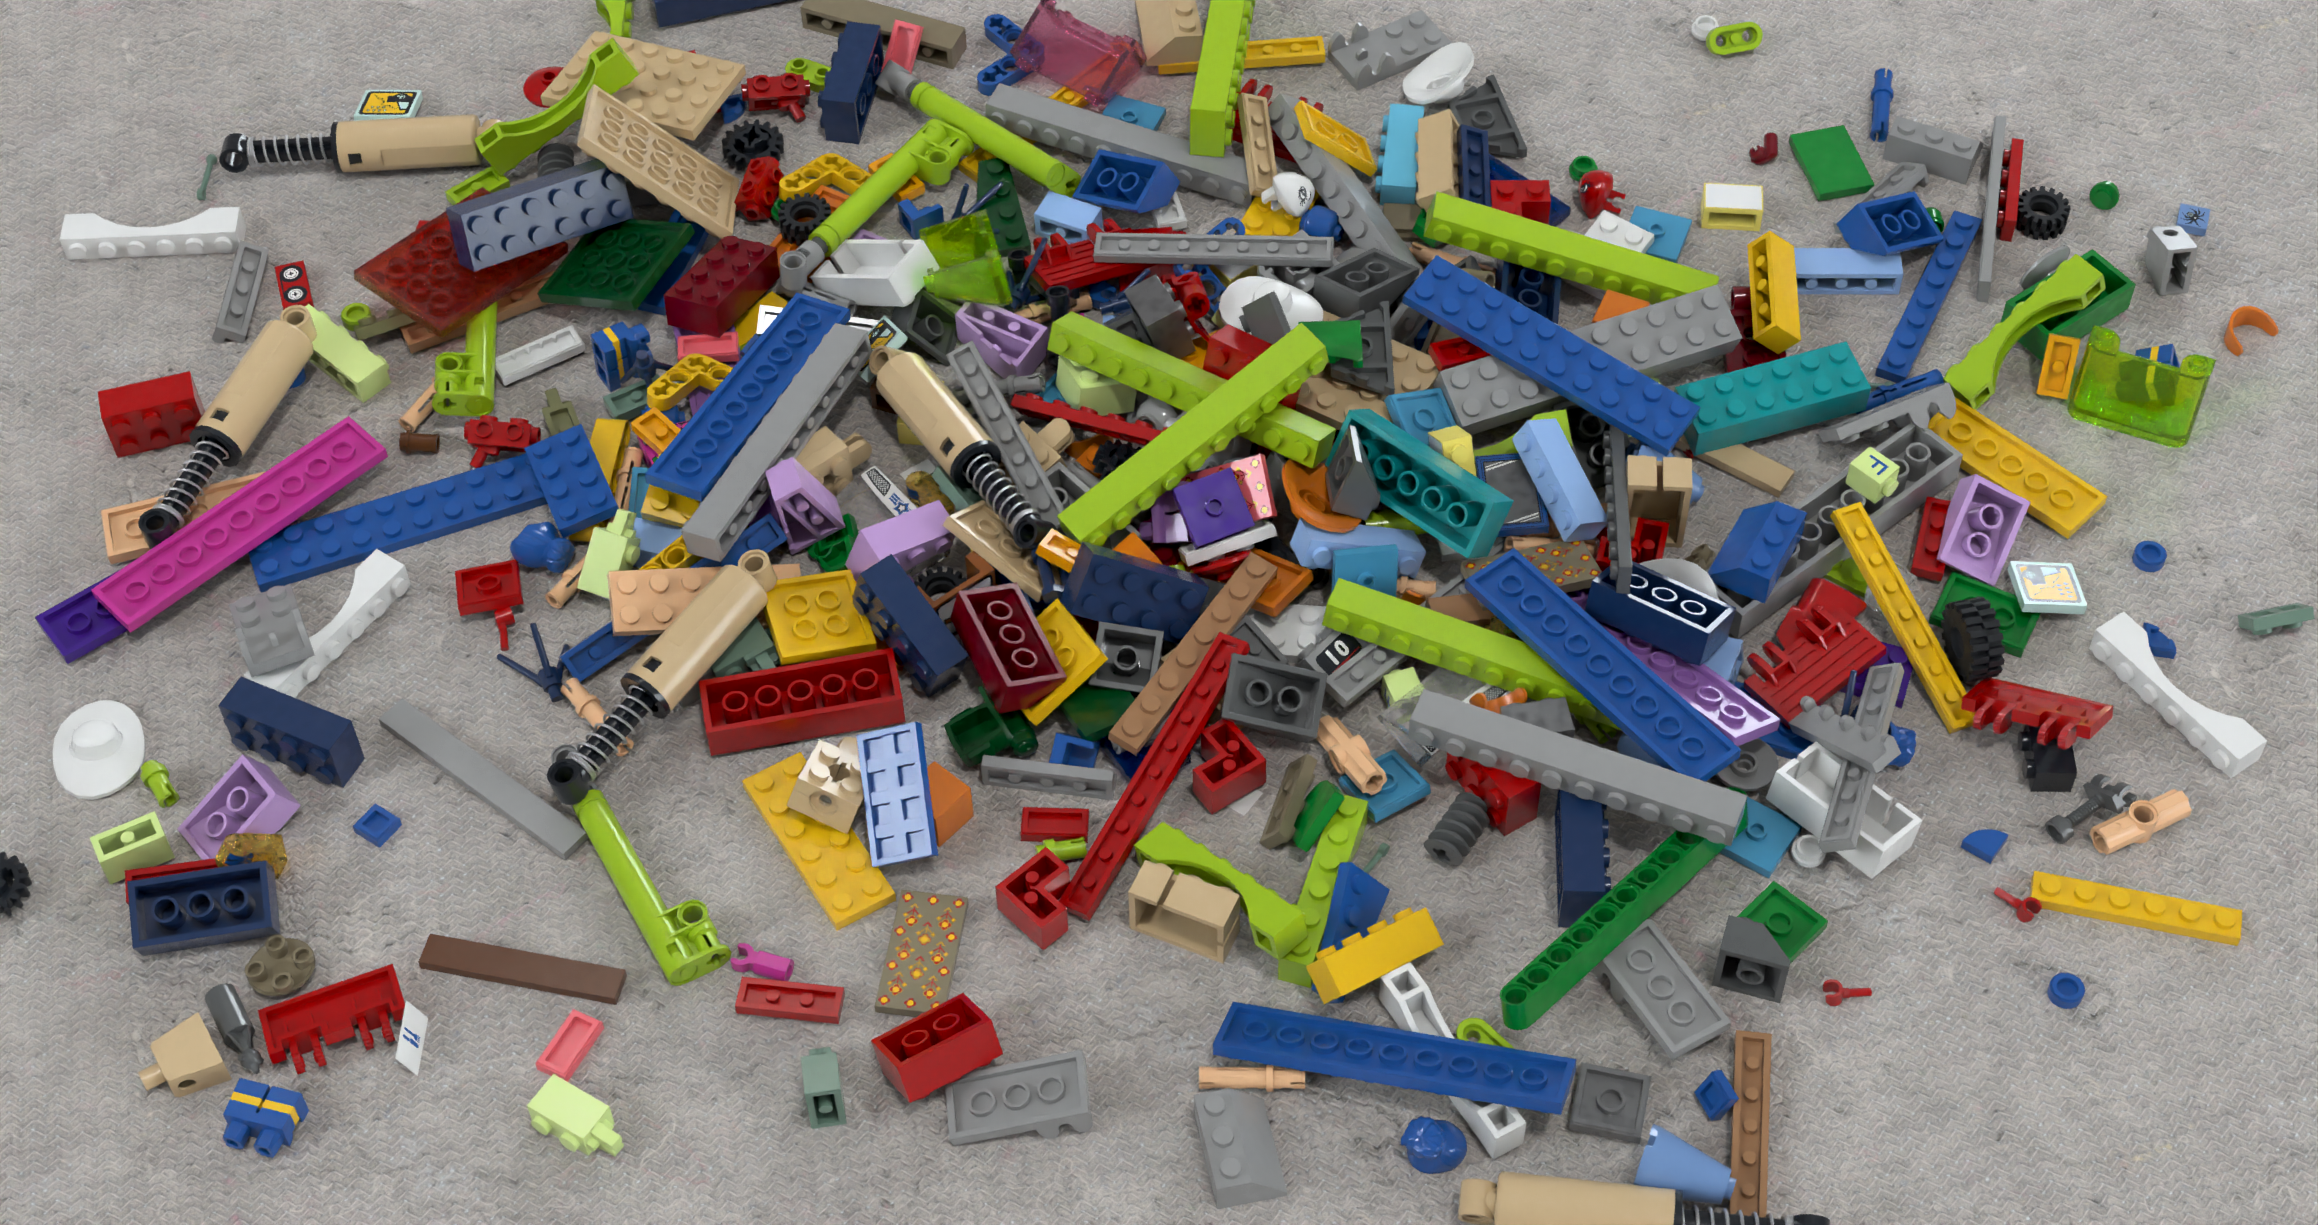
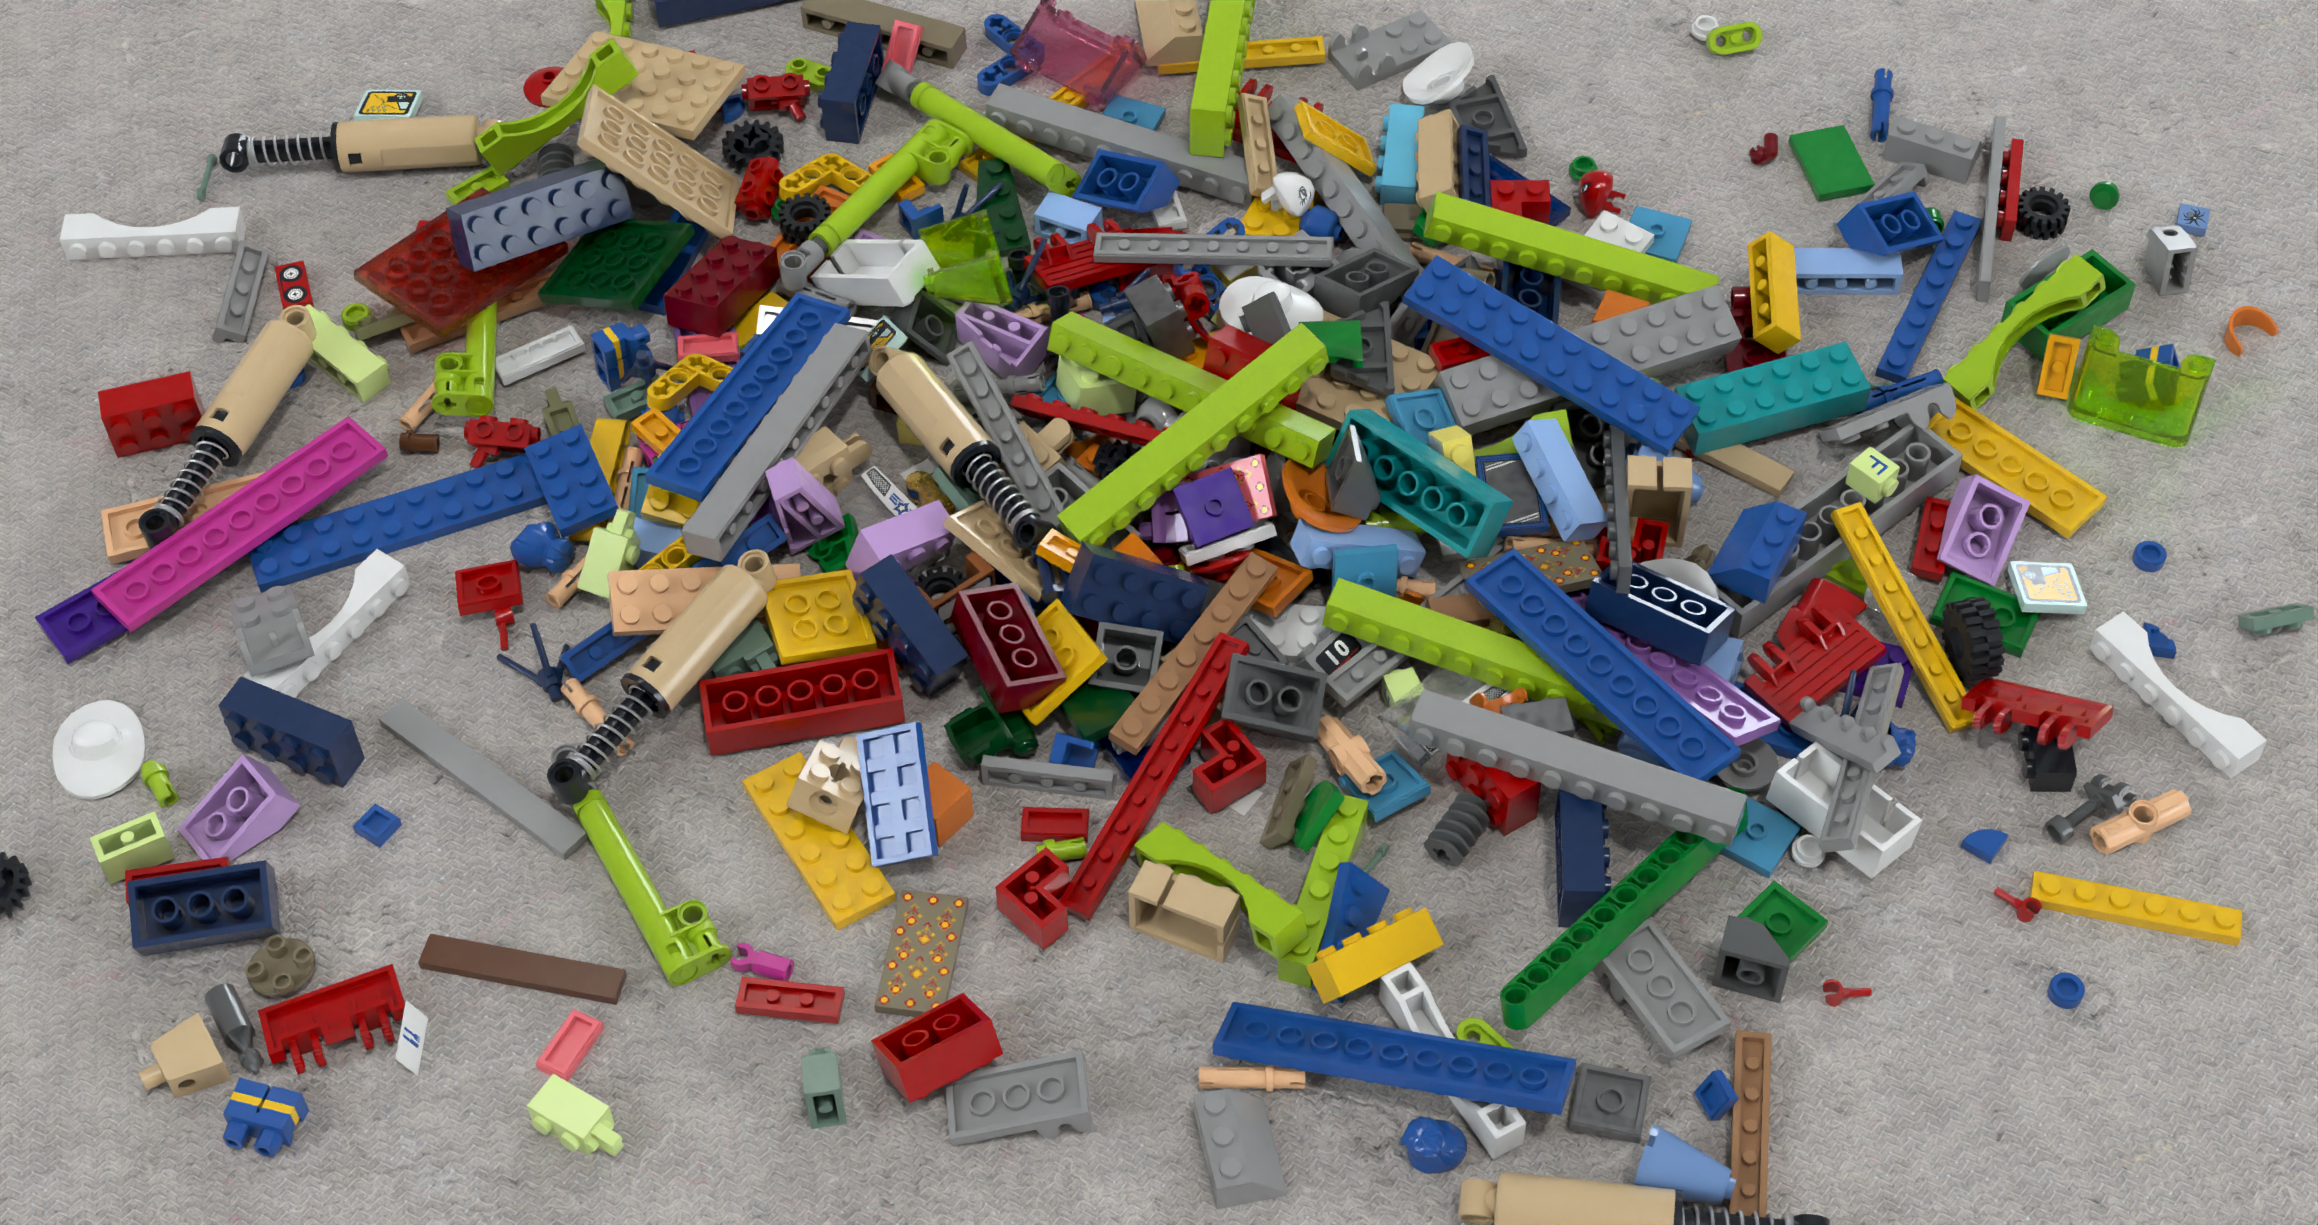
clear yellow leg [215,833,288,880] -> none
brick [1701,183,1763,231] -> none

